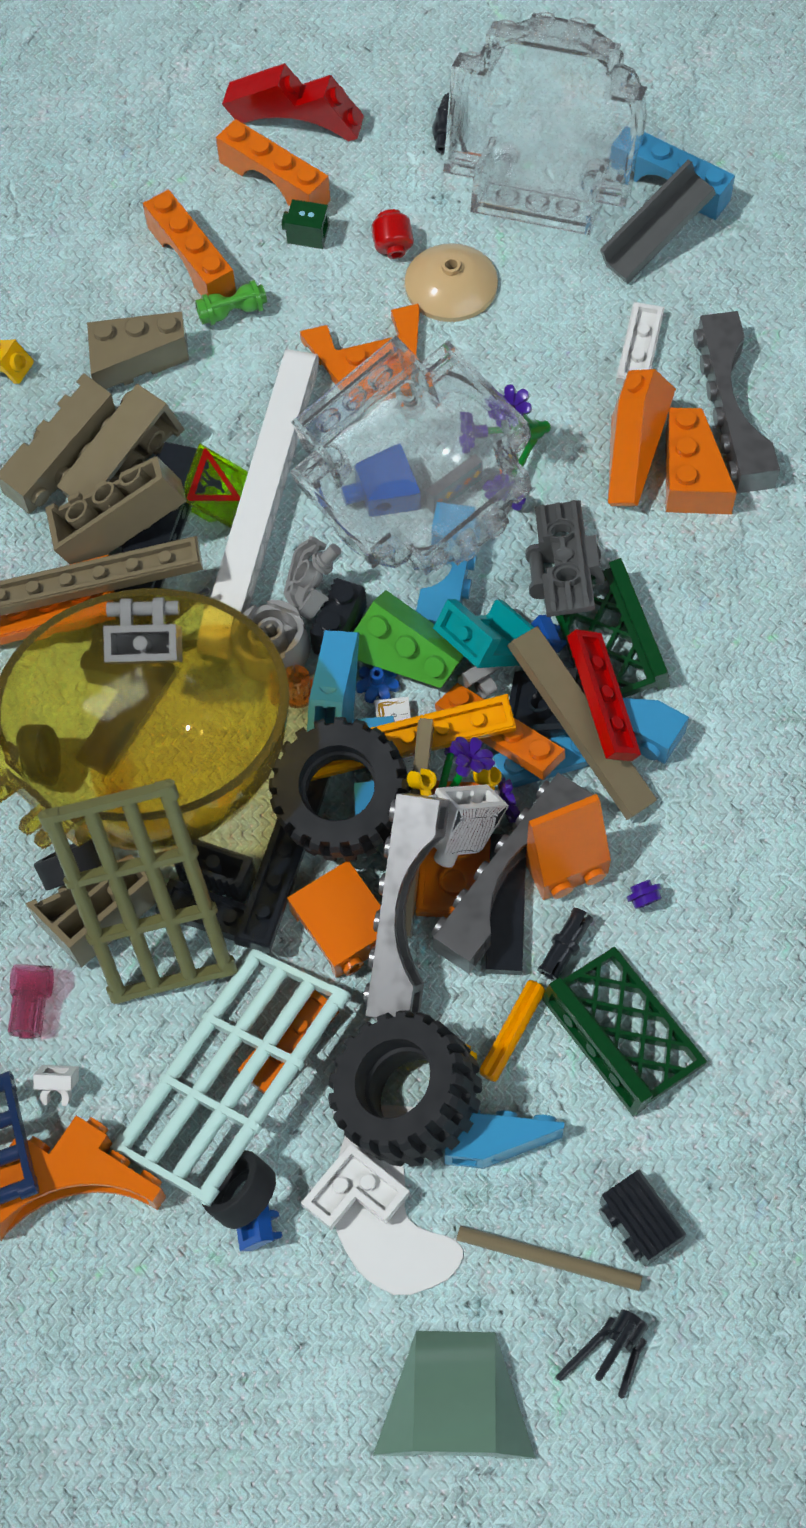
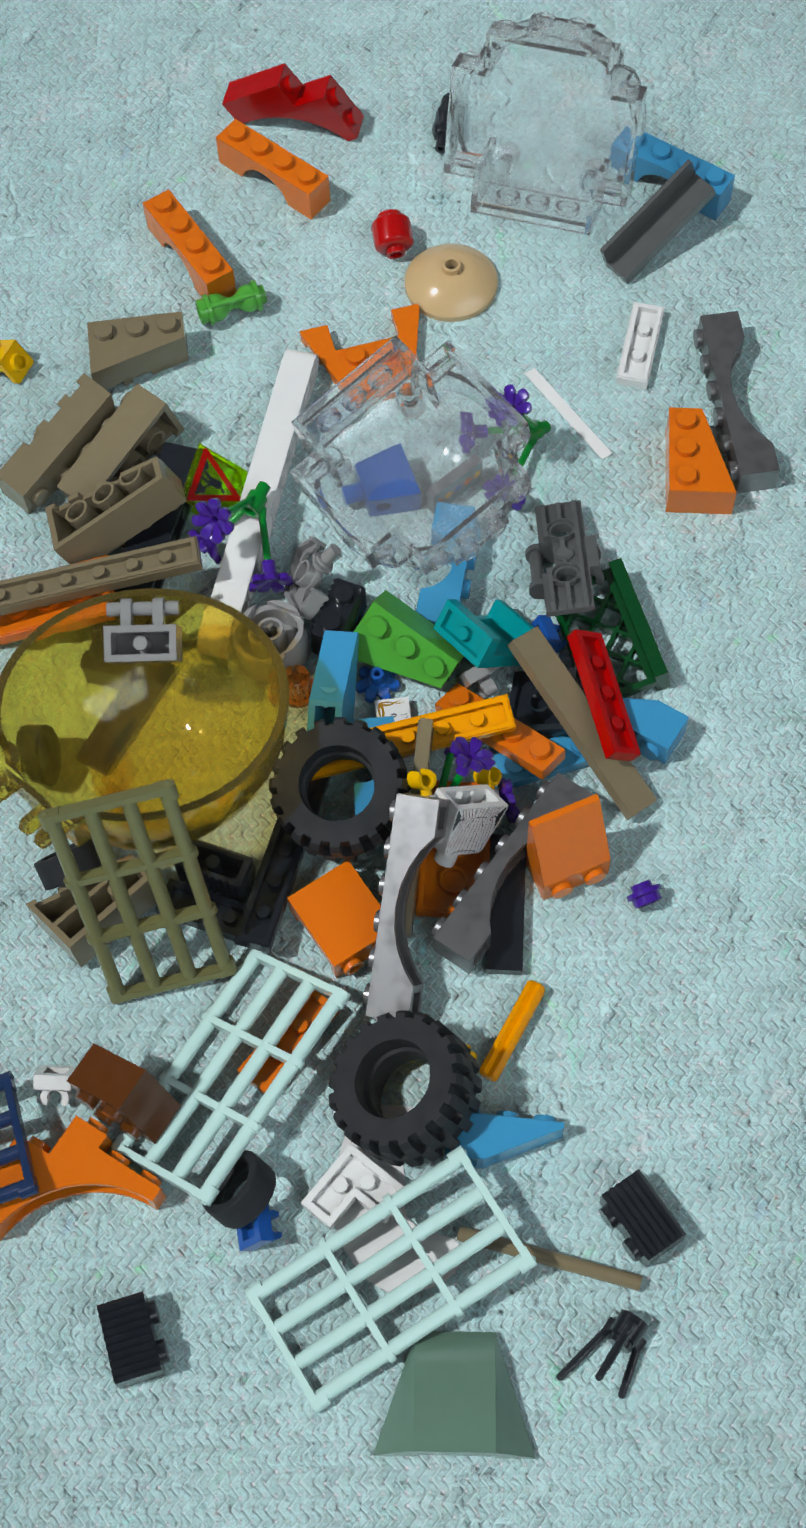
clear pink piece [8,964,54,1039] -> none
dark green brick [281,199,330,249] -> none
black pin [537,908,593,981] -> none
dark green fence [542,946,707,1117] -> none
orange wedge [608,369,676,506] -> none
none -> reddish brown brick [67,1043,181,1144]
none -> black brick [97,1291,170,1389]
none -> dark purple plant [187,481,294,593]
none -> light aqua door [244,1145,538,1413]
none -> white sticker [524,367,612,460]

